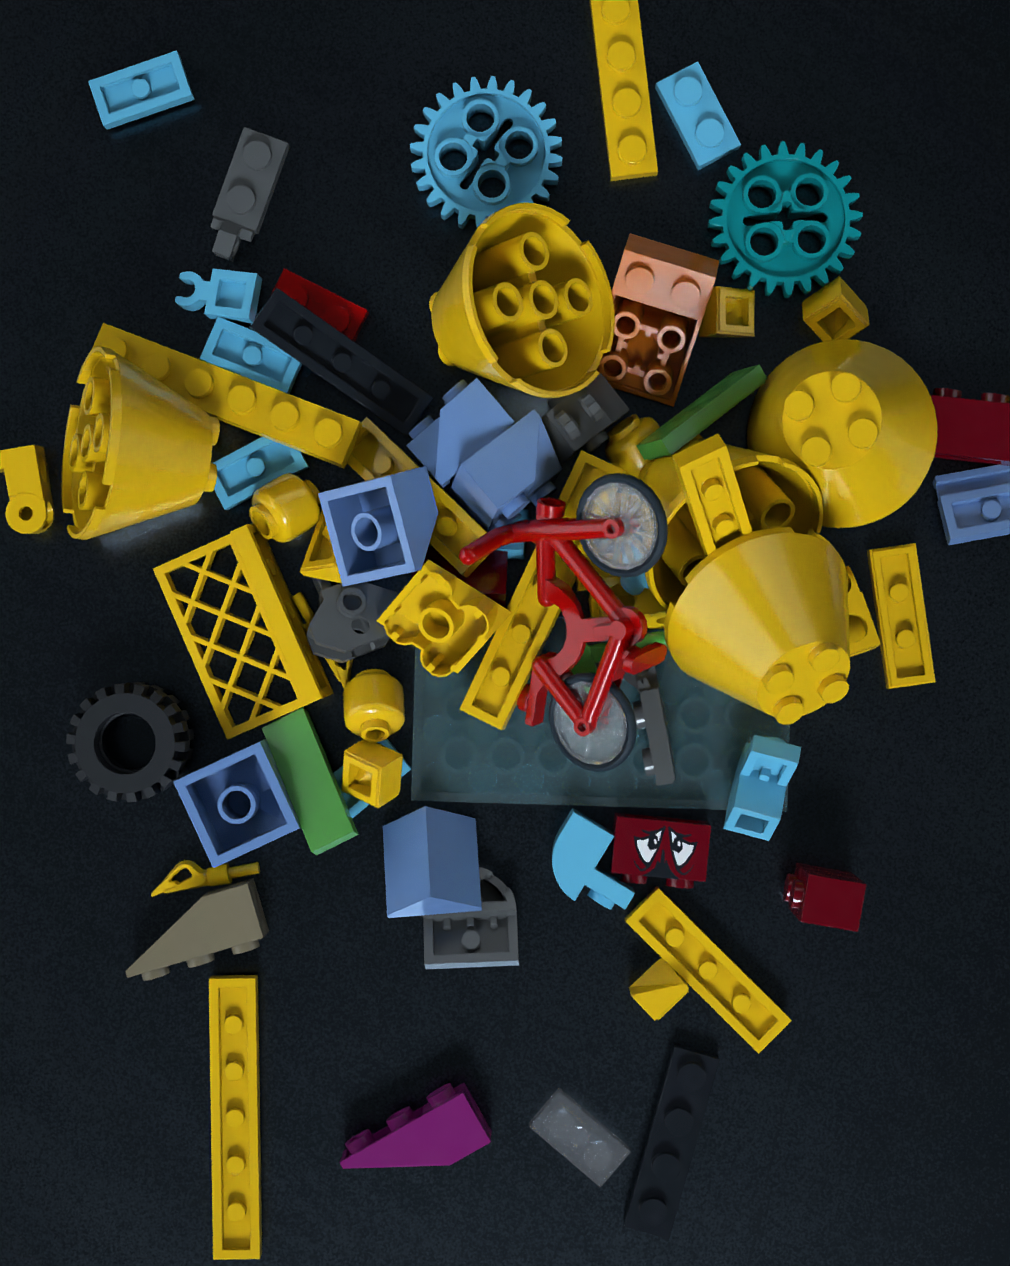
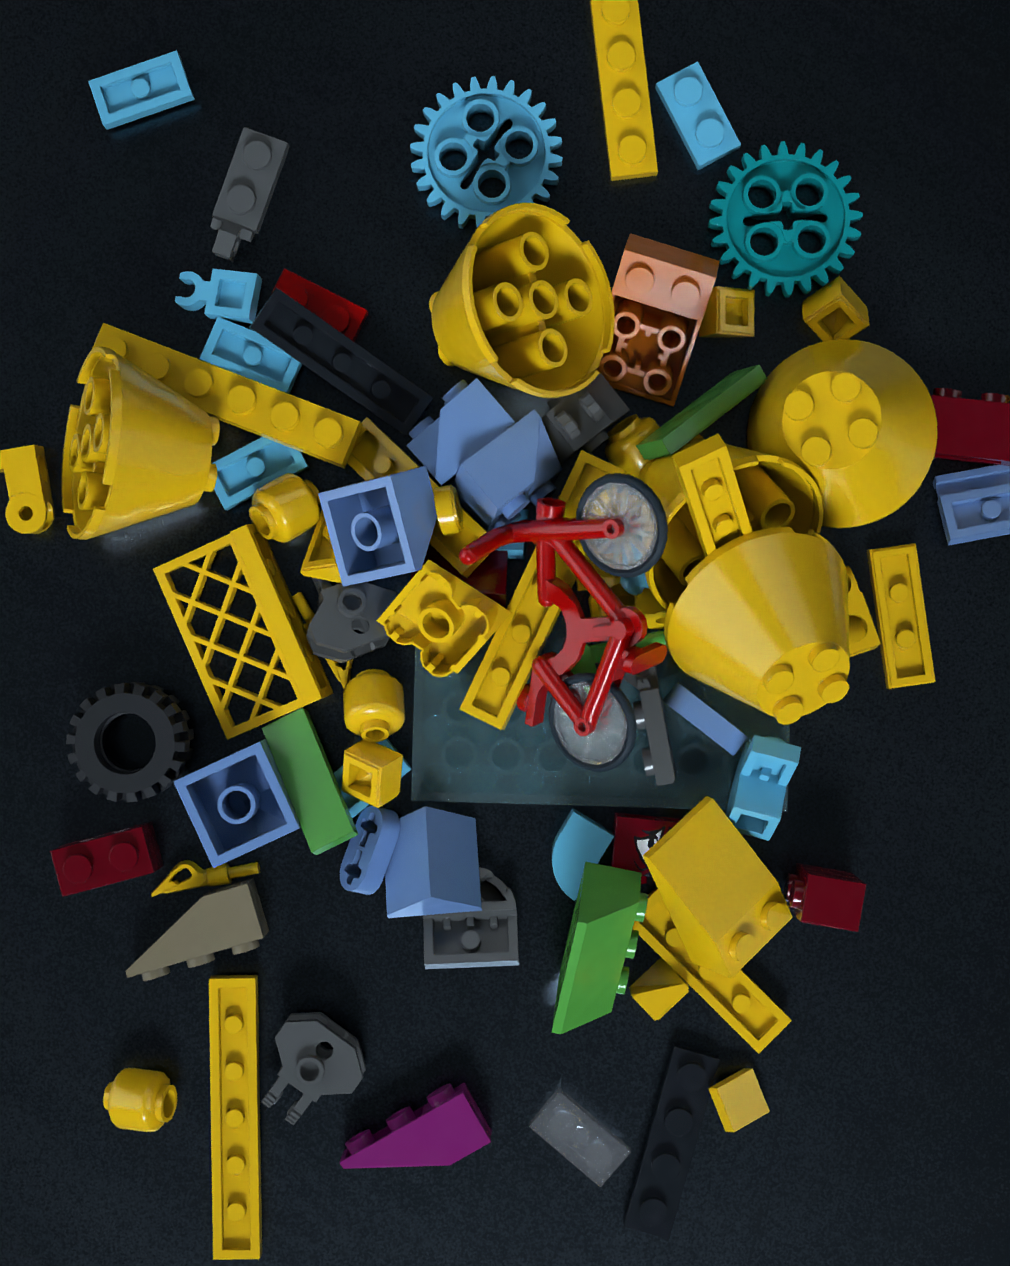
none -> dark red brick [50,821,164,897]
none -> yellow head [103,1068,177,1132]
none -> dark grey hinge [261,1012,366,1125]
none -> medium blue beam [340,805,400,895]
none -> yellow tile [434,485,463,535]
none -> bright green slope [551,862,648,1034]
none -> yellow slope [643,796,793,979]
none -> medium blue beam [662,682,748,756]
none -> yellow tile [708,1068,770,1132]

